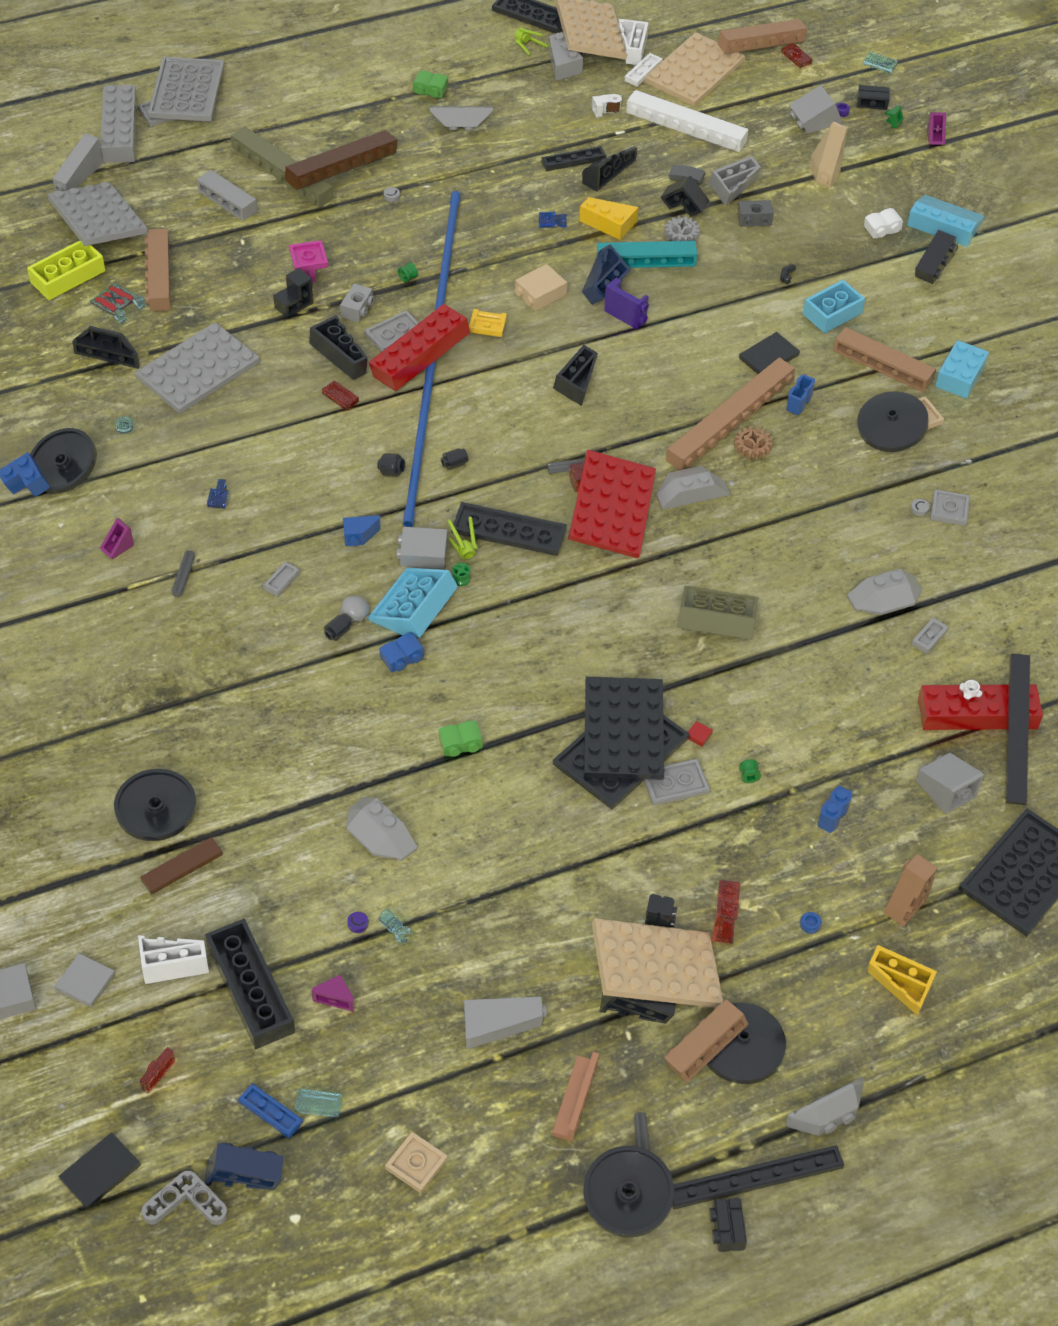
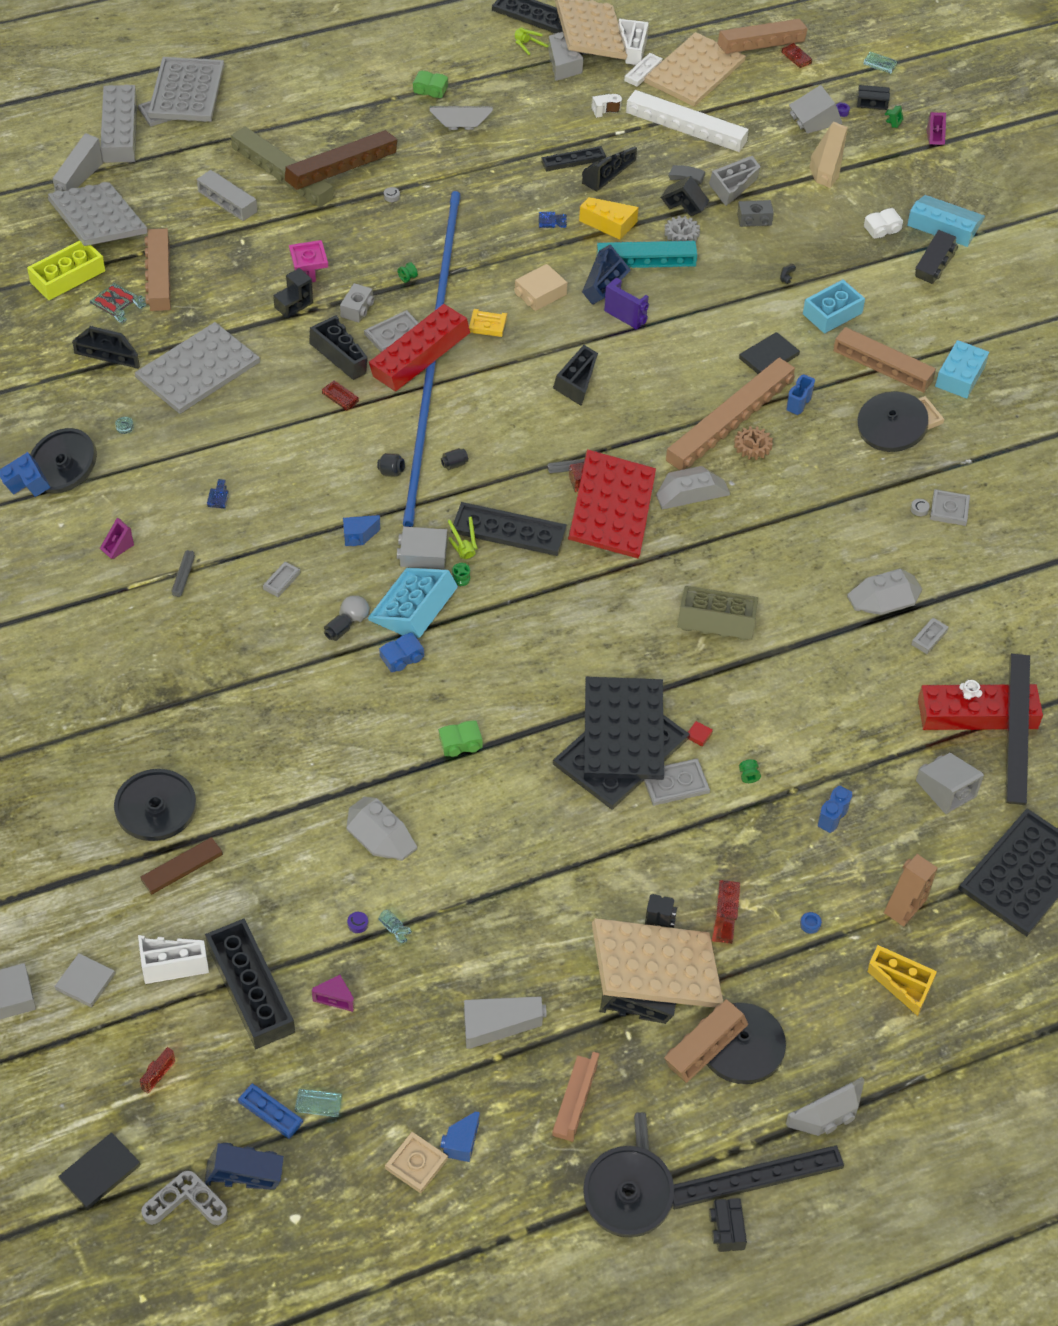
none -> blue slope [440,1112,480,1162]

